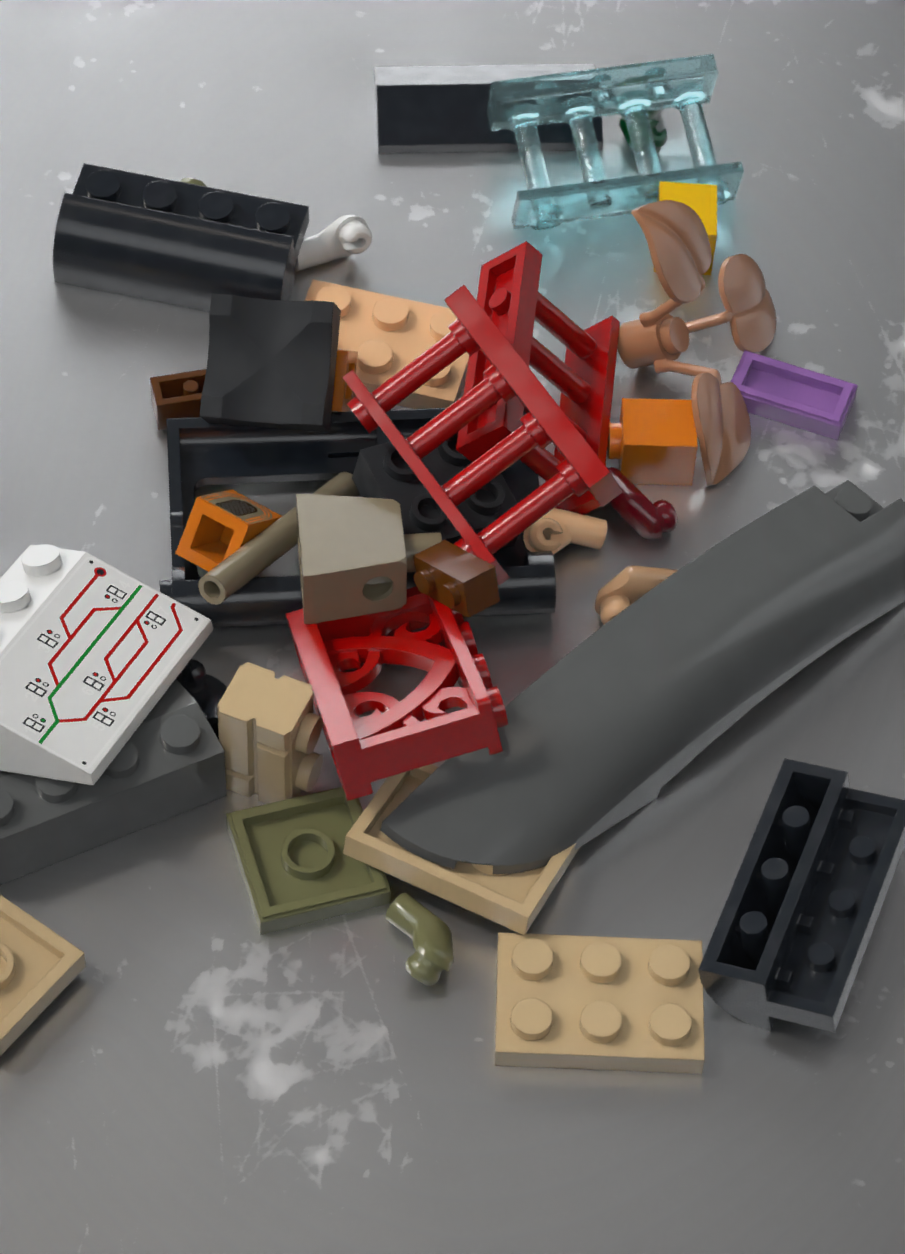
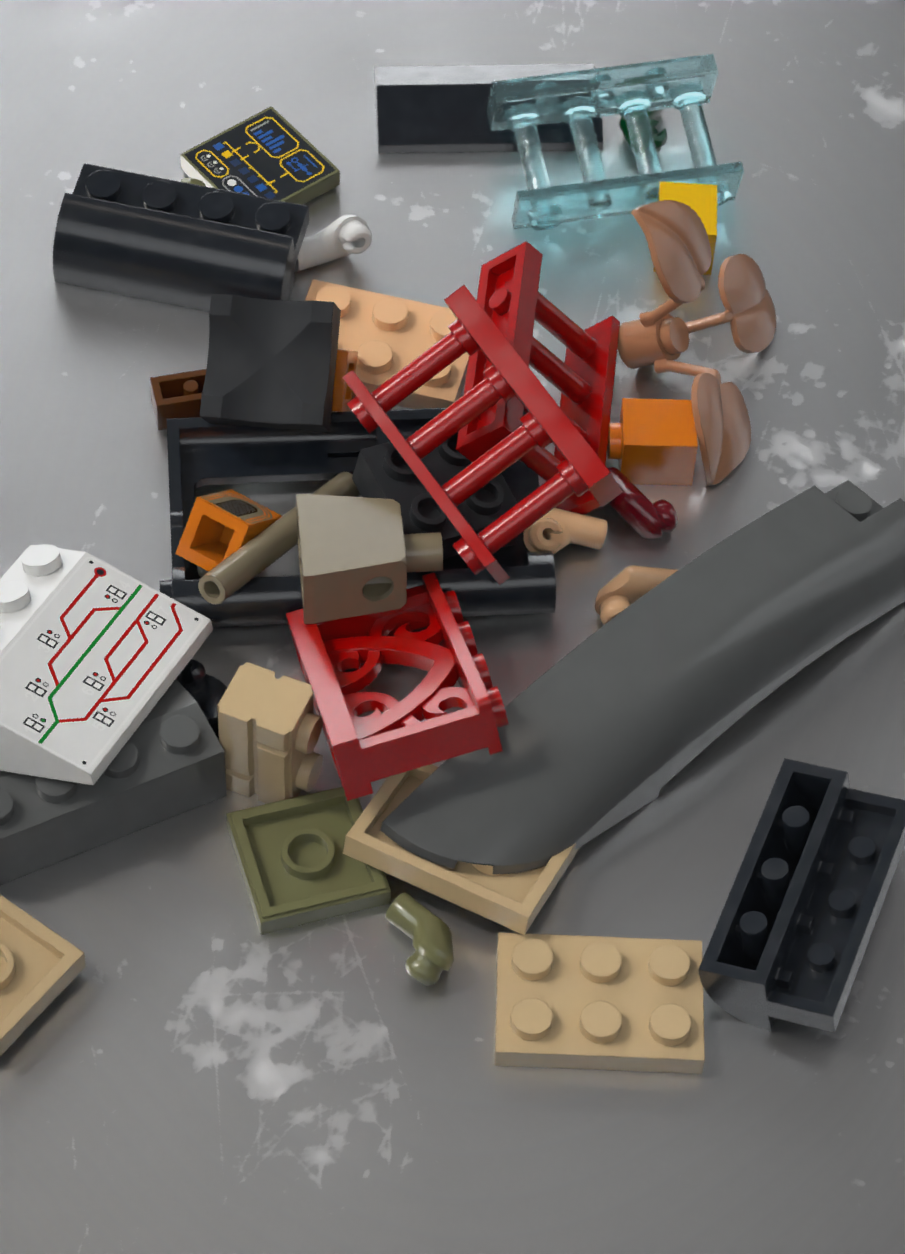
reddish brown piece [413,540,500,618] -> none
medium lavender tile [730,350,858,441] -> none
none -> black tile [180,106,340,205]

